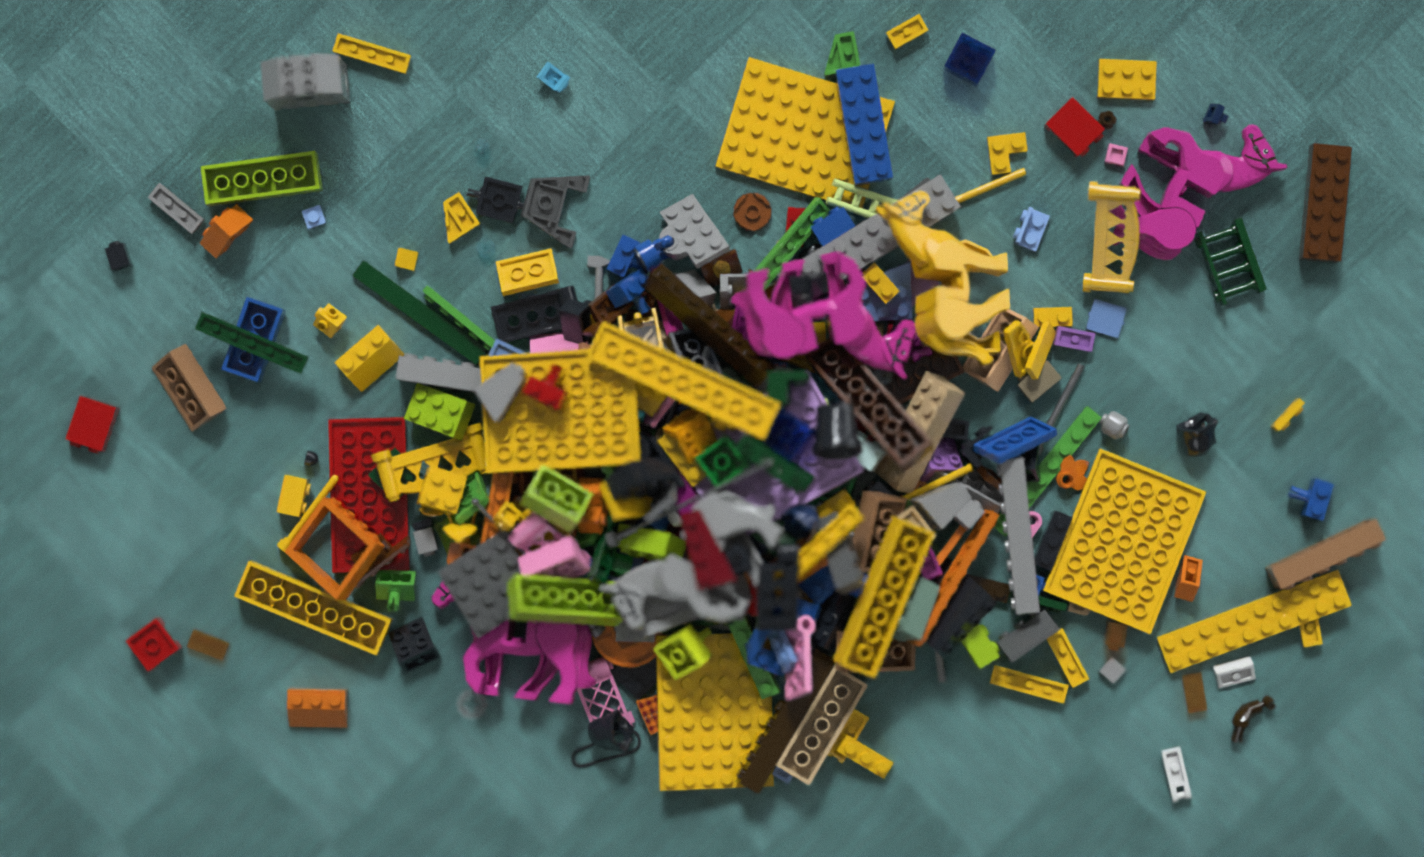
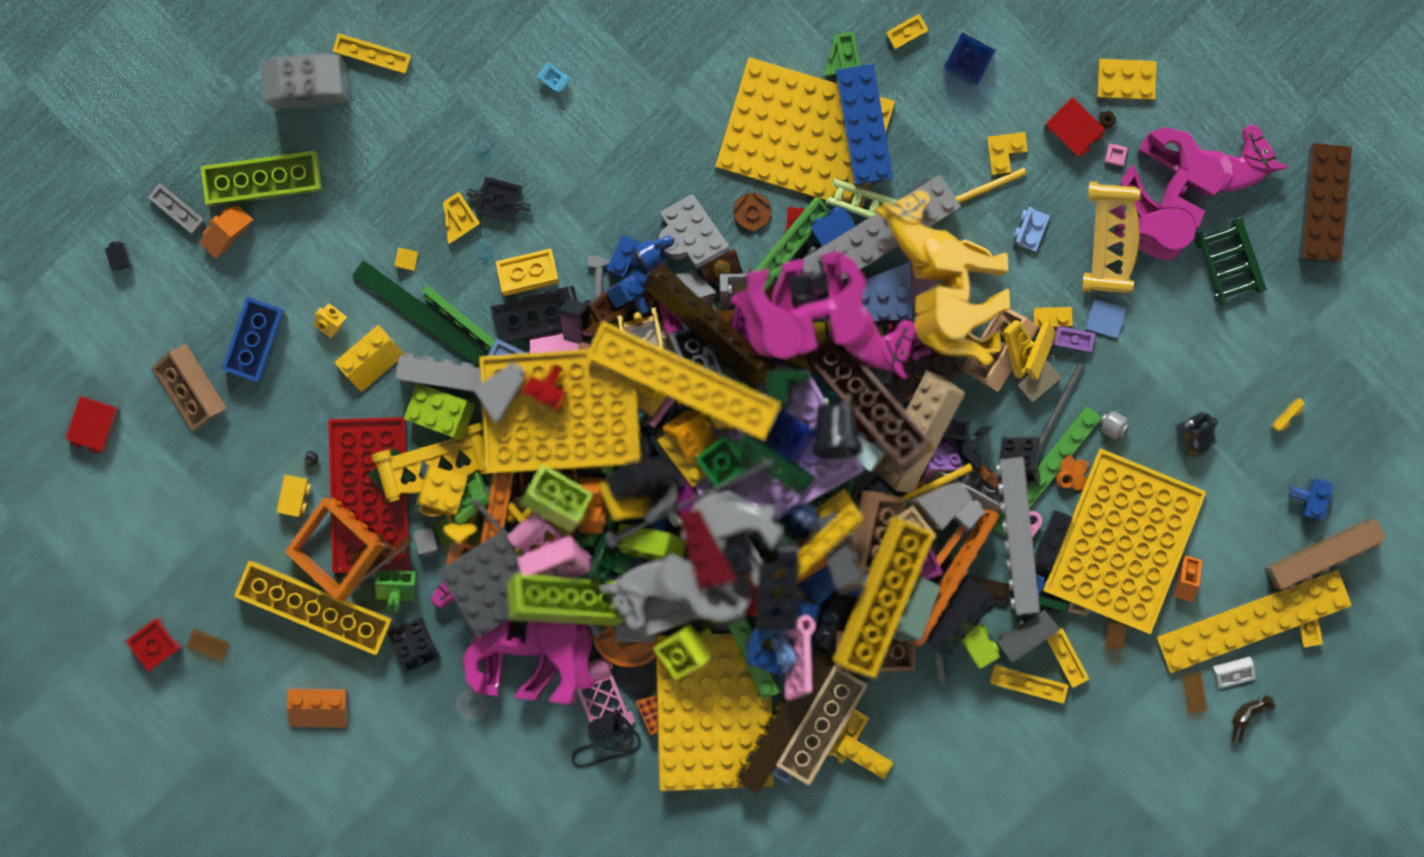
dark green plate [195,312,309,375] -> none
yellow piece [277,475,339,552] -> none
light blue plate [302,205,326,230] -> none
black tile [412,517,434,531] -> none
yellow bracket [492,501,522,532] -> none
dark grey wing [521,175,590,248] -> none
yellow plate [862,262,900,304] -> none
blue plate [973,416,1057,464] -> none
light grey tile [1099,657,1126,684] -> none
white plate [1160,746,1192,803] -> none
dark blue tile [1202,103,1229,124] -> none

